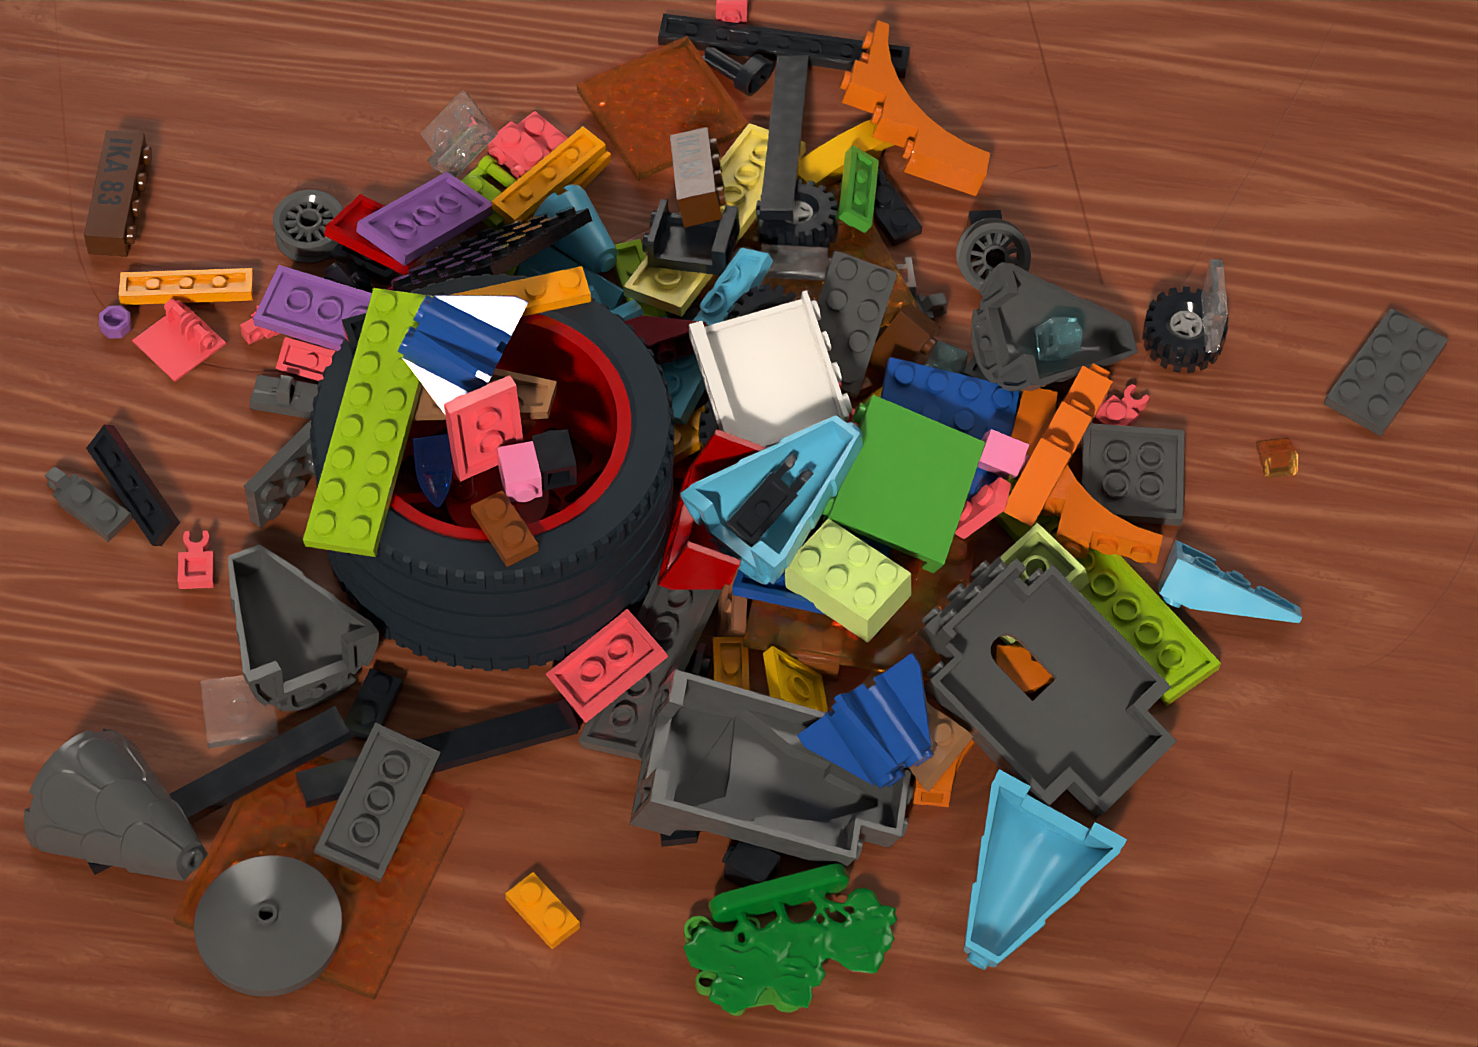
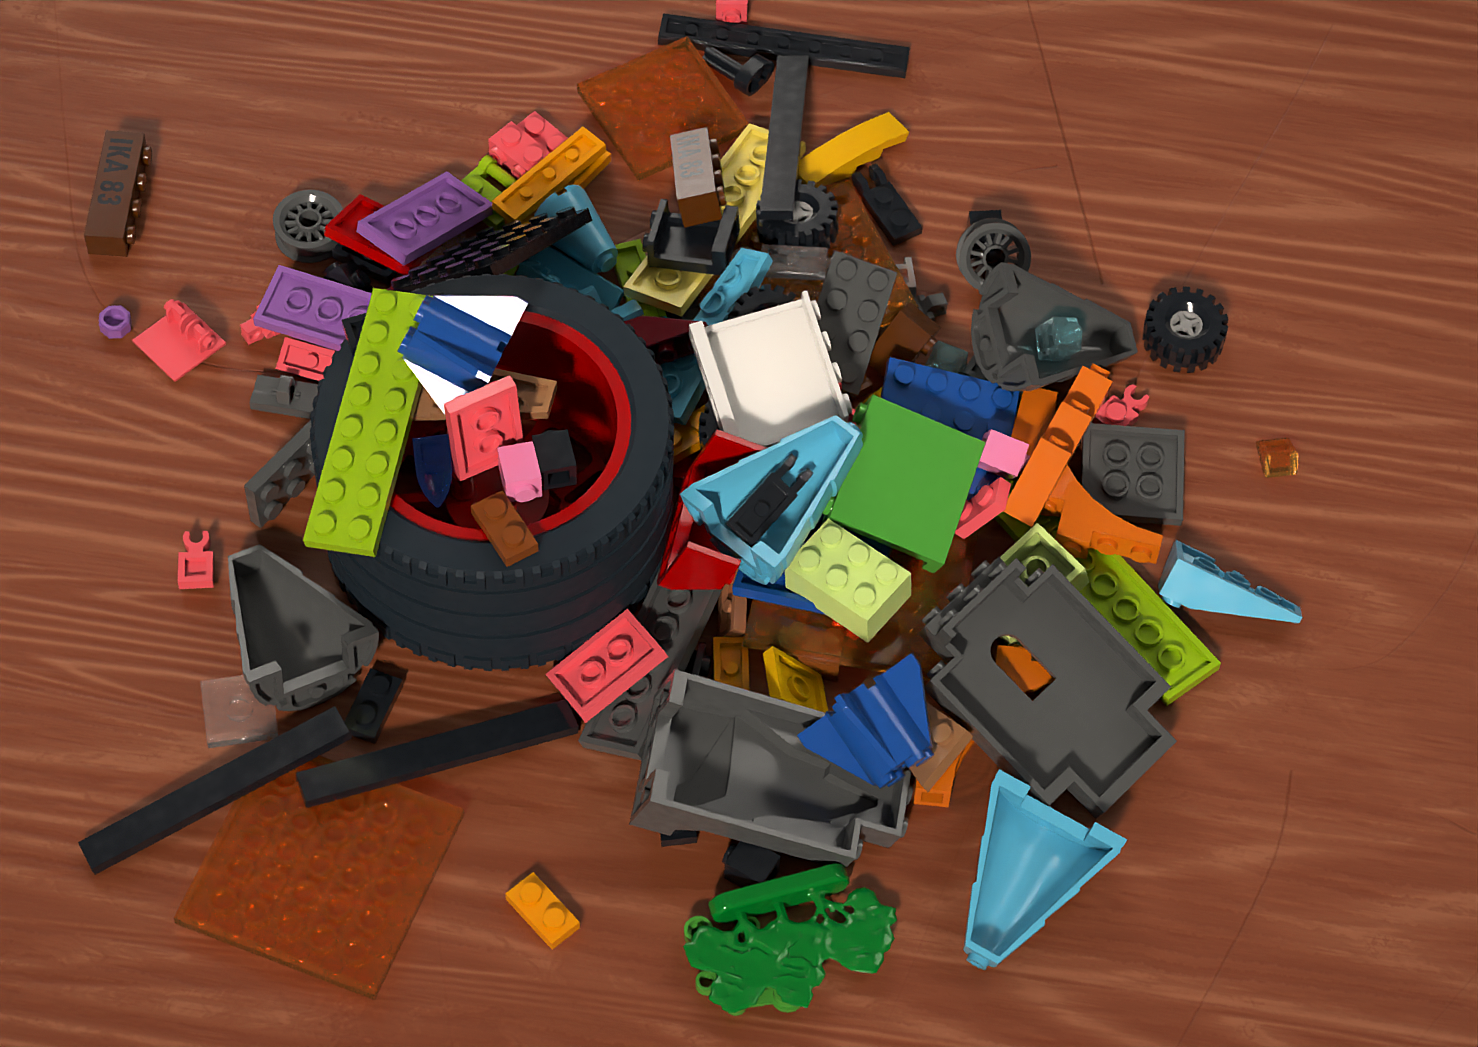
dark grey cone [24,728,208,881] -> none
dark grey hinge [45,466,132,542] -> none
black plate [86,424,180,546] -> none
light orange plate [119,268,254,305] -> none
dark grey dish [194,856,343,997] -> none
dark grey plate [314,723,441,882] -> none
clear bracket [421,91,498,177] -> none
light orange plate [451,266,591,317] -> none
bright green plate [838,145,879,233] -> none
orange arch [839,20,991,196] -> none
clear tile [1201,259,1228,352] -> none
dark grey plate [1324,308,1448,437] -> none

